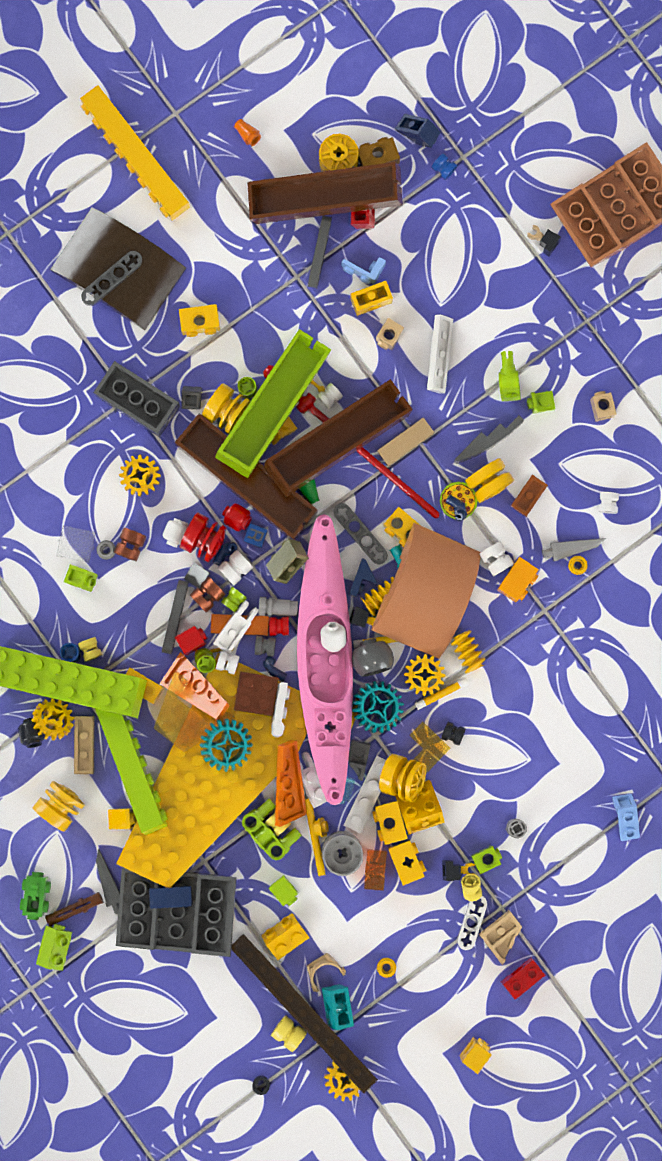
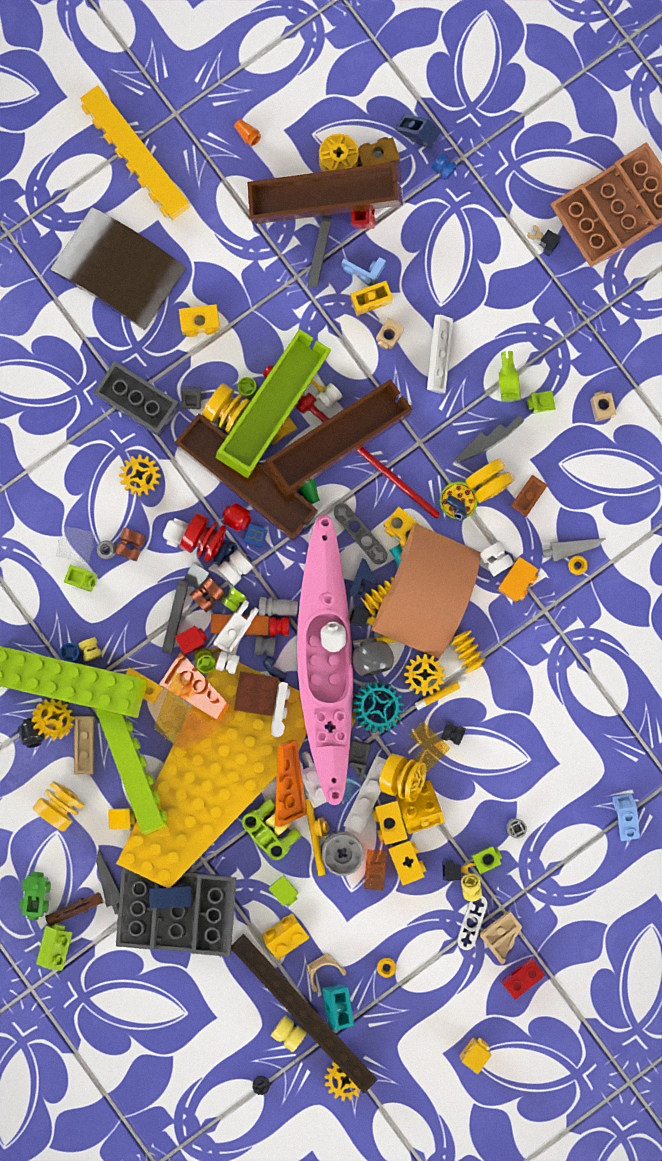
dark grey beam [81,251,142,306] -> none
teal gear [200,718,253,772] -> none
olive brick [266,538,309,584] -> none
tan tile [377,418,434,467] -> none
white wheel [598,492,619,514] -> none

